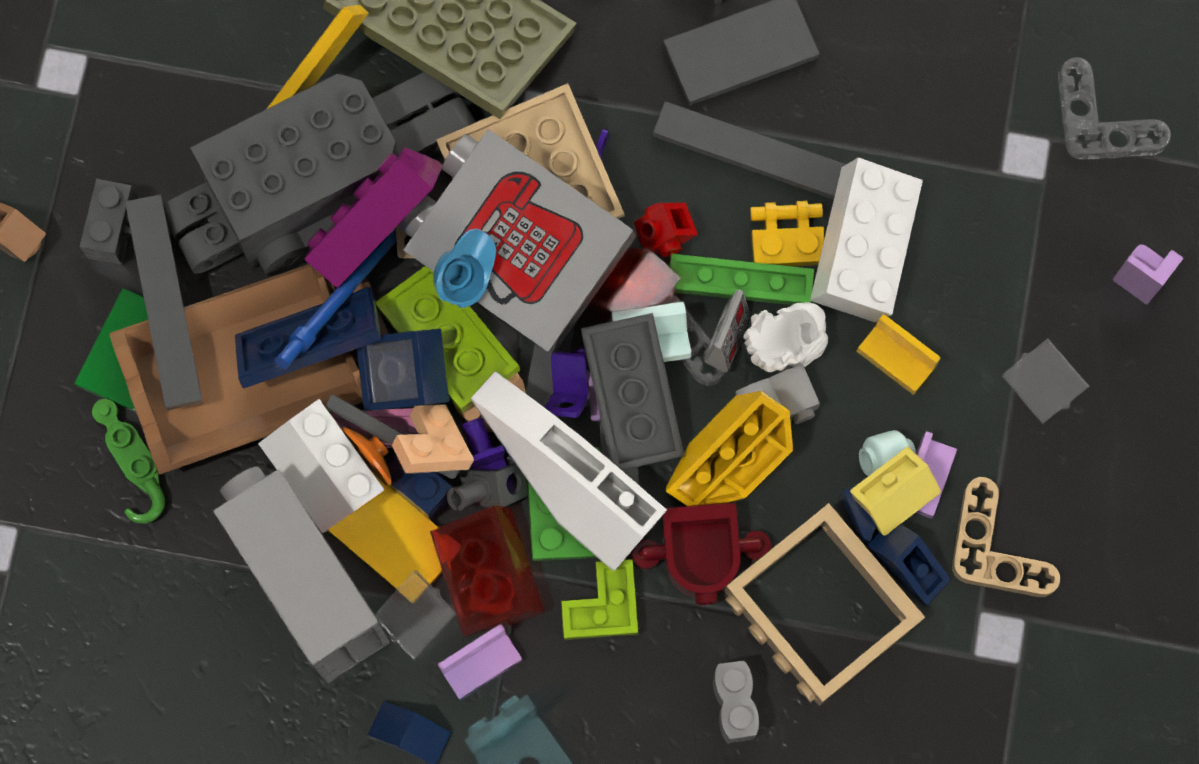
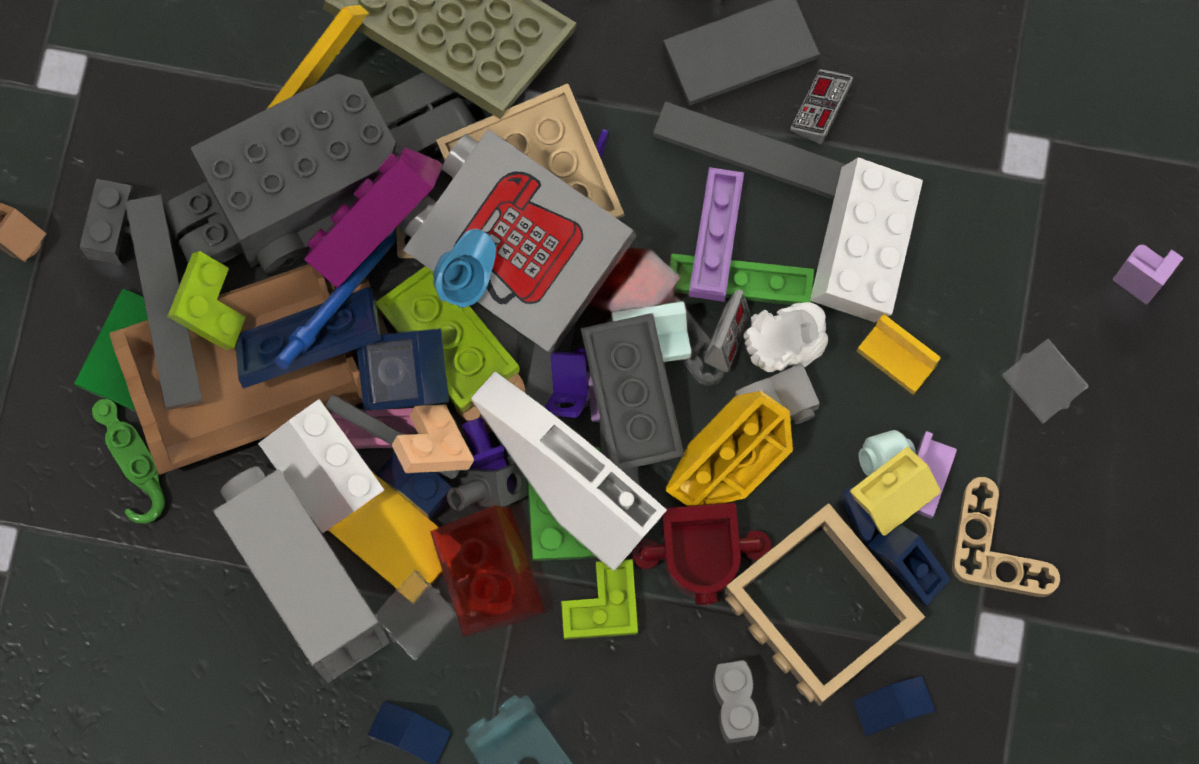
orange dish [341,427,392,486] -> none
lavender panel [438,624,522,701] -> none
red brick [633,202,698,257] -> none
yellow plate [750,201,824,266] -> none
clear beam [1058,57,1171,159] -> none
none -> lime plate [167,251,246,351]
none -> medium lavender tile [689,167,744,302]
none -> slope [790,69,853,145]
none -> dark blue slope [852,676,936,737]

